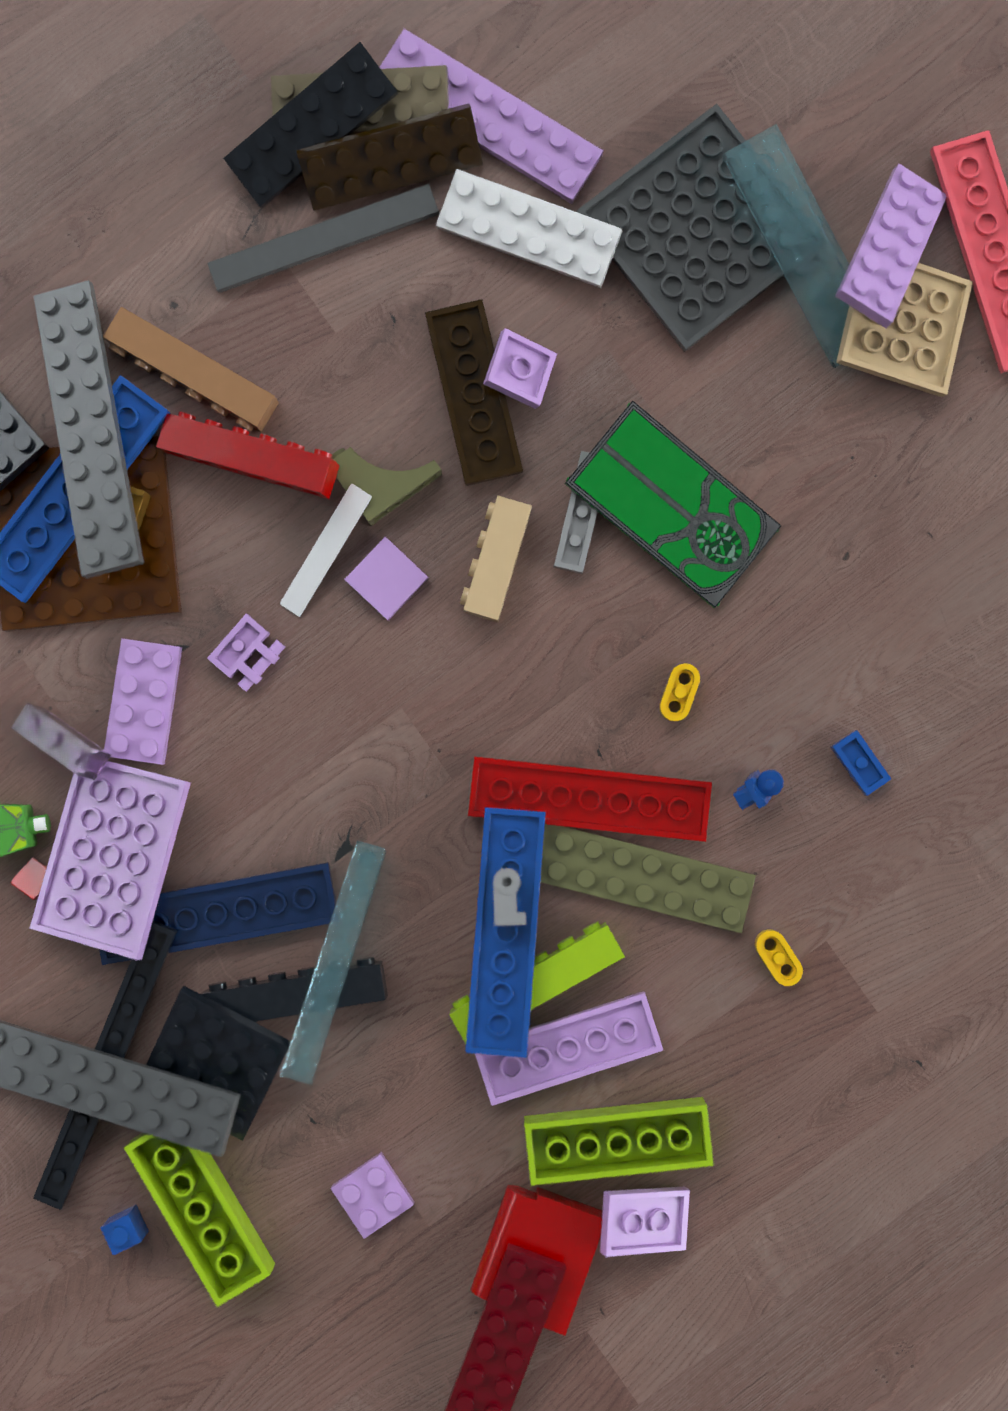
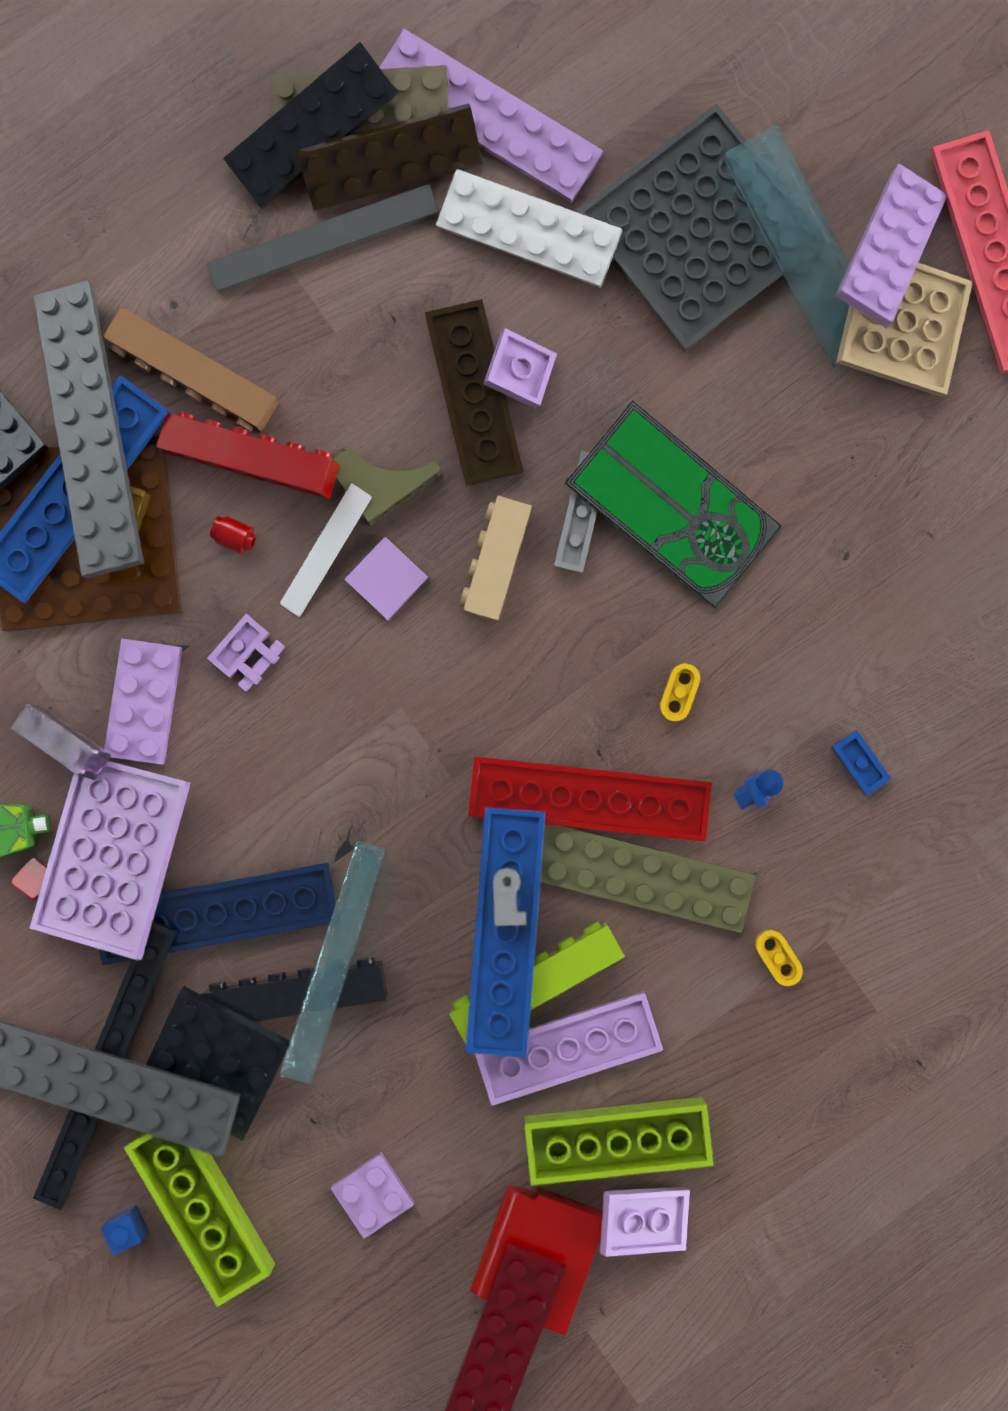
none -> red brick [210,516,257,554]

